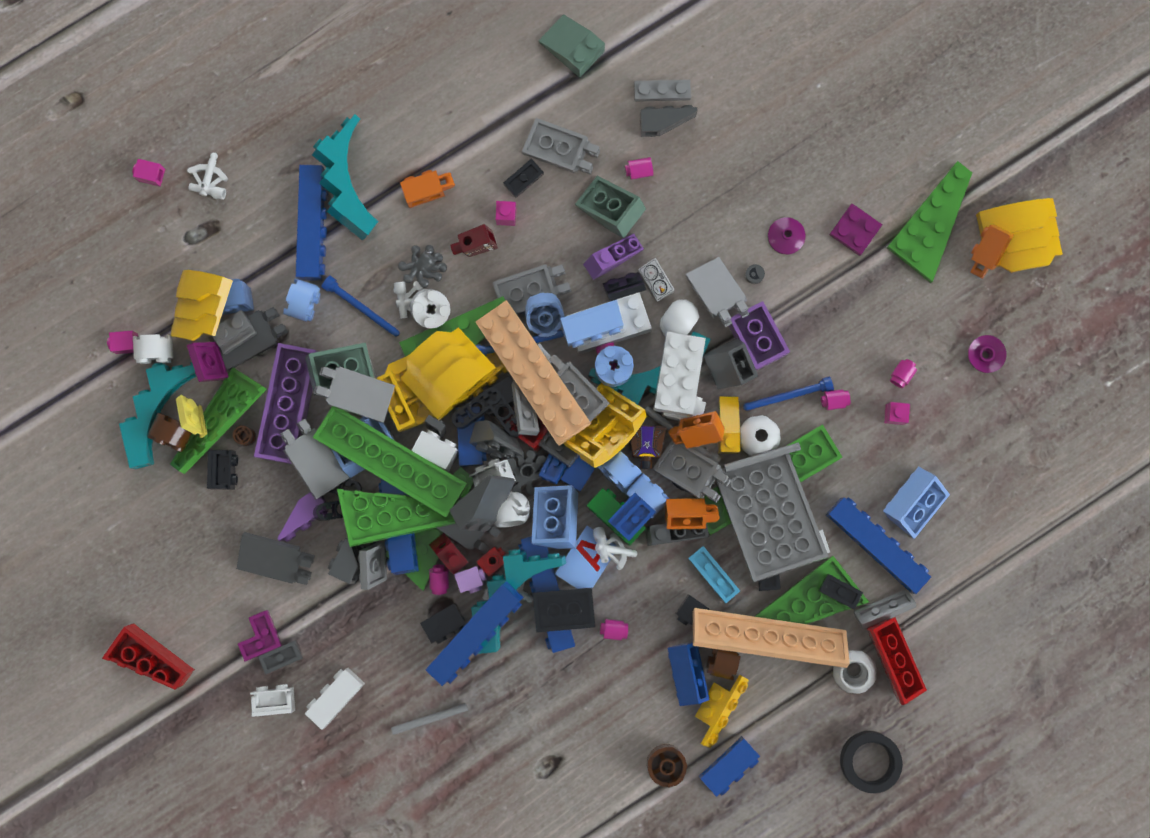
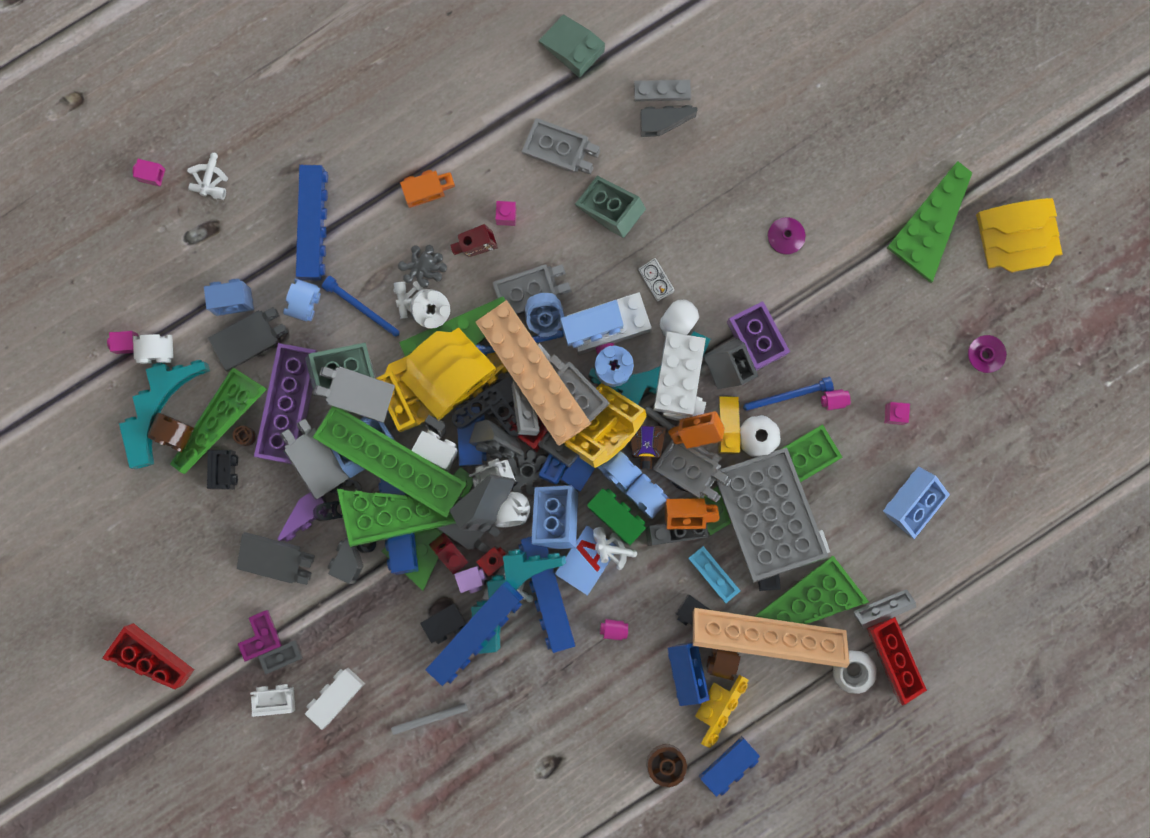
yellow slope [171,270,233,341] -> none
light yellow plate [176,395,207,438] -> none
magenta plate [187,342,229,382] -> none
light grey plate [212,310,257,355] -> none
teal arch [312,114,379,241] -> none
light grey plate [358,542,387,590] -> none
dark pink brick [429,564,449,595] -> none
black plate [503,158,544,198] -> none
black plate [533,587,596,633] -> none
medium lavender slope [583,234,644,280] -> none
black plate [602,272,646,301] -> none
blue plate [608,493,656,541] -> none
dark pink brick [625,157,653,180] -> none
light grey tile [686,257,749,327] -> none
light grey bar [724,442,801,472] -> none
dark grey tile [745,264,765,284] -> none
black plate [818,574,863,610] -> none
blue brick [826,497,931,594] -> none
magenta plate [829,203,883,256] -> none
black tyre [840,731,903,793] -> none
dark pink brick [890,359,917,388] -> none
orange brick [970,224,1014,279] -> none

